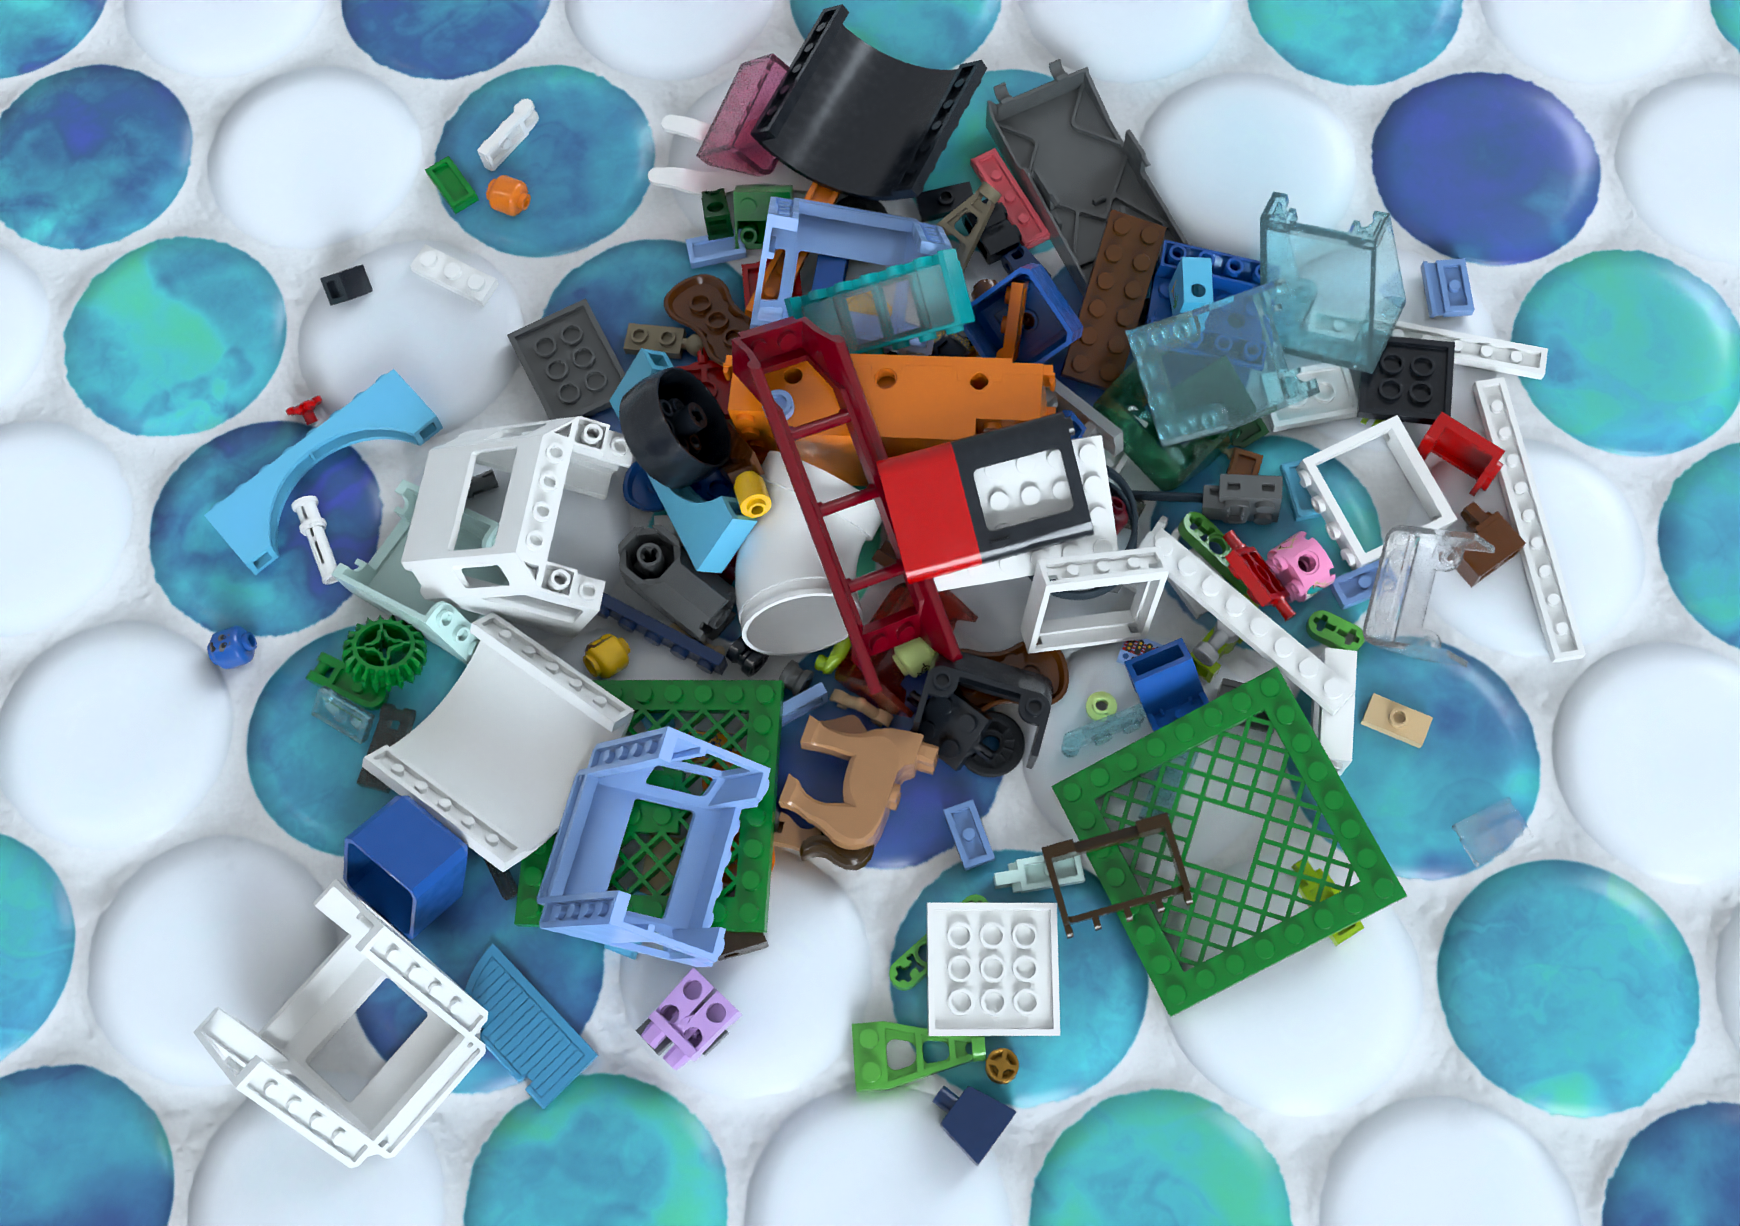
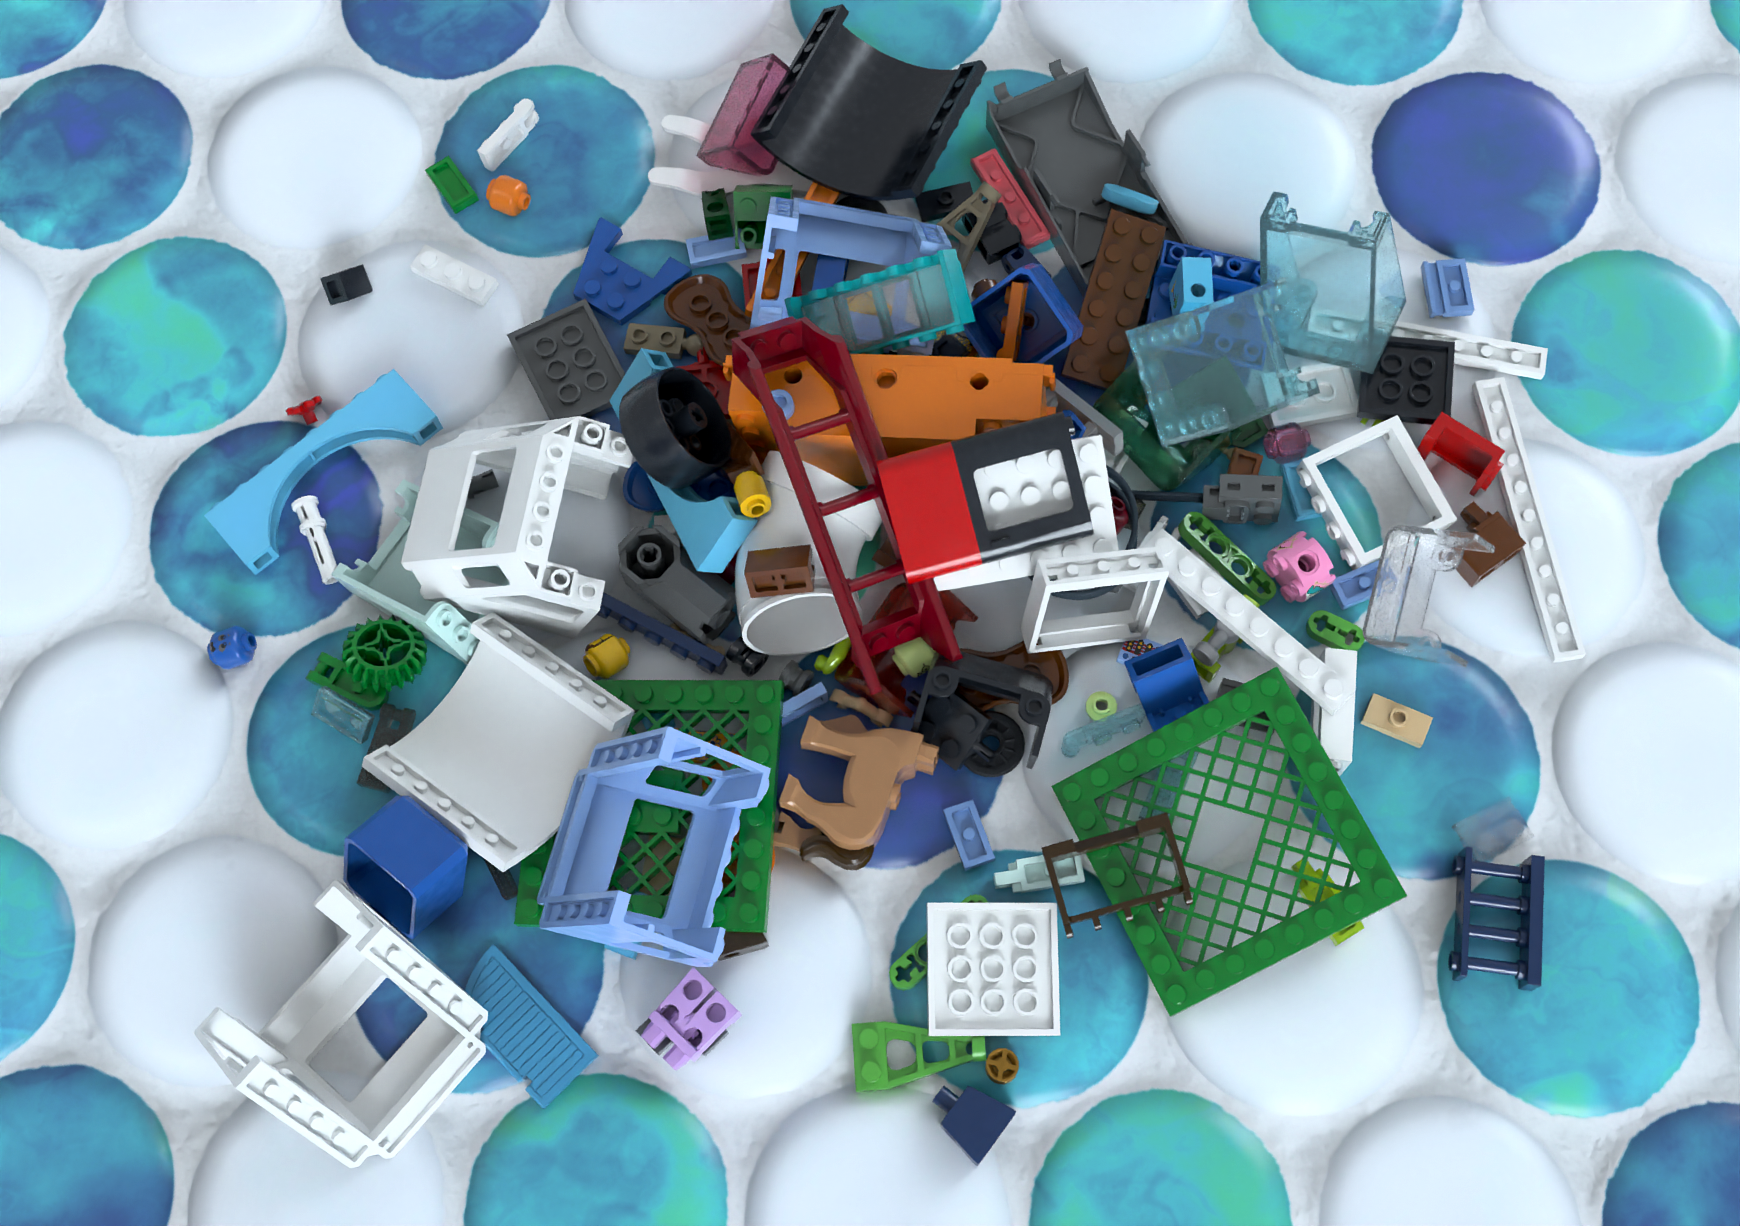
red plate [1222,530,1297,622] -> none
none -> blue wing [573,217,692,326]
none -> reddish brown hinge [744,544,816,598]
none -> medium azure tile [1101,183,1159,215]
none -> clear pink head [1263,422,1311,464]
none -> dark blue fence [1448,846,1545,991]

